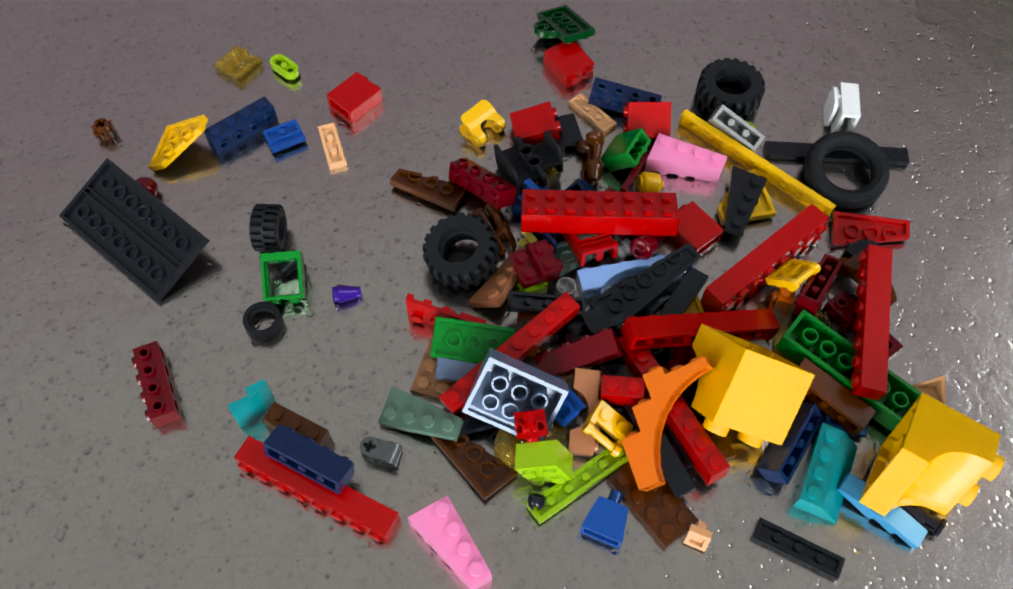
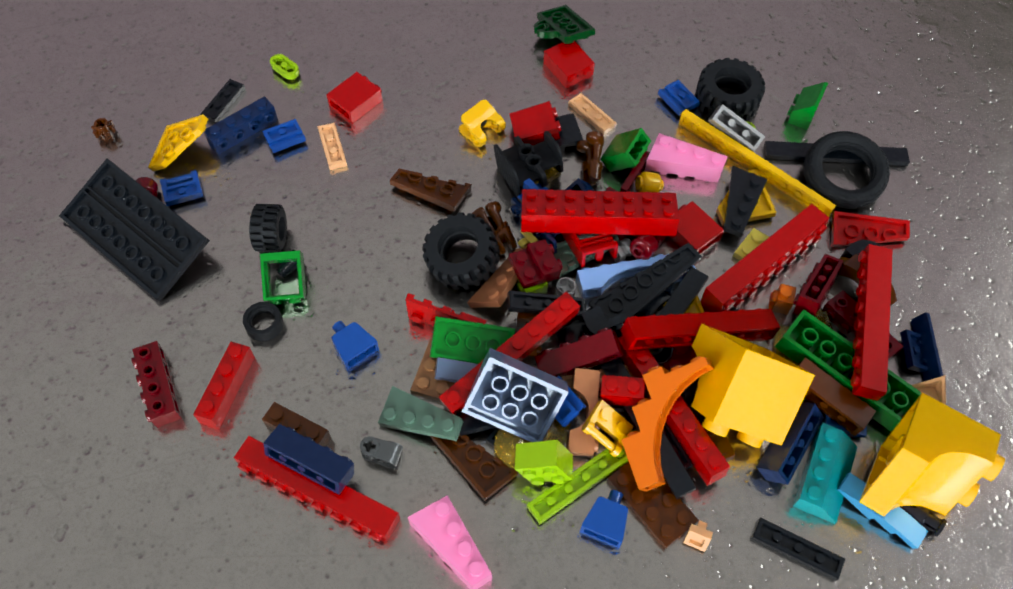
clear yellow slope [213,46,263,84] -> none
teal slope [228,379,275,428] -> none
dark purple cone [332,284,361,304] -> none
dark red brick [448,158,517,209] -> none
red brick [514,409,548,443] -> none
black hinge [528,493,547,511] -> none
dark blue brick [588,77,662,113] -> none
red brick [622,101,671,138] -> none
yellow plate [766,259,821,292] -> none
white brick [823,82,861,133] -> none
none -> blue plate [160,170,204,206]
none -> red brick [193,342,255,430]
none -> black tile [200,79,245,123]
none -> blue torso [331,321,379,371]
none -> blue plate [658,80,700,116]
none -> light yellow plate [733,228,769,261]
none -> green slope [787,82,828,130]
none -> dark blue bracket [900,312,943,381]

